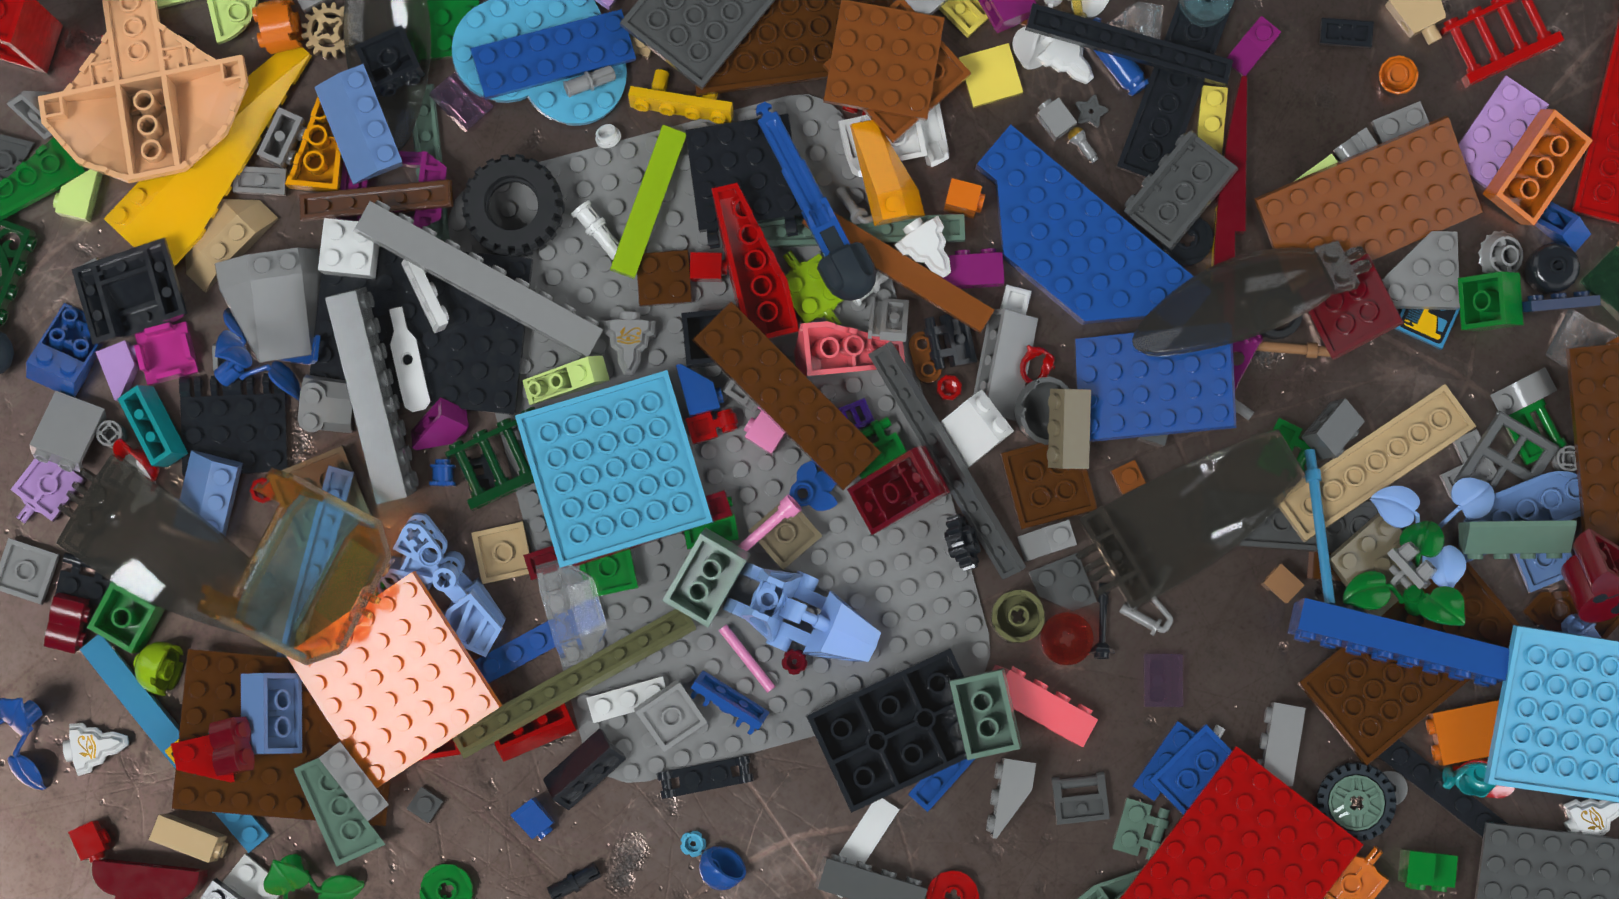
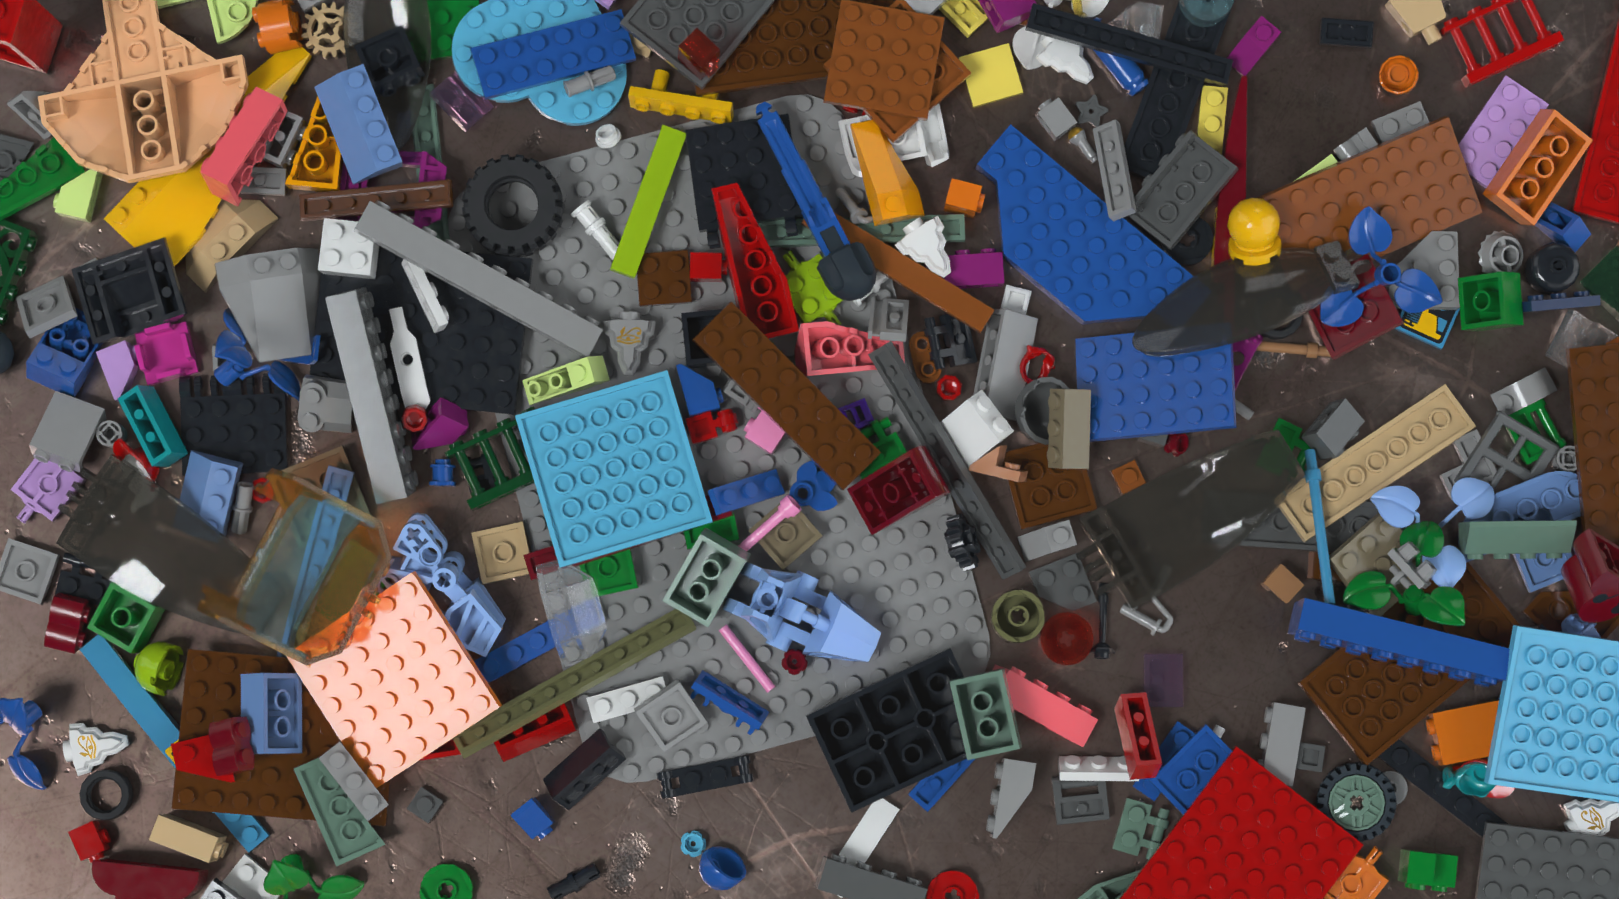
none -> light grey plate [16,275,78,338]
none -> black tyre [79,769,133,820]
none -> coral wedge [200,87,288,207]
none -> light grey axle [231,481,254,535]
none -> red tile [401,404,428,432]
none -> clear red brick [678,28,720,80]
none -> blue plate [708,469,785,516]
none -> nougat slope [969,445,1028,482]
none -> white plate [1058,755,1139,781]
none -> light grey plate [1093,119,1137,221]
none -> red brick [1114,692,1162,780]
none -> dark red plate [1164,433,1189,457]
none -> yellow tile [1227,198,1281,266]
none -> dark grey plate [1296,742,1325,772]
none -> blue plant [1320,206,1442,327]

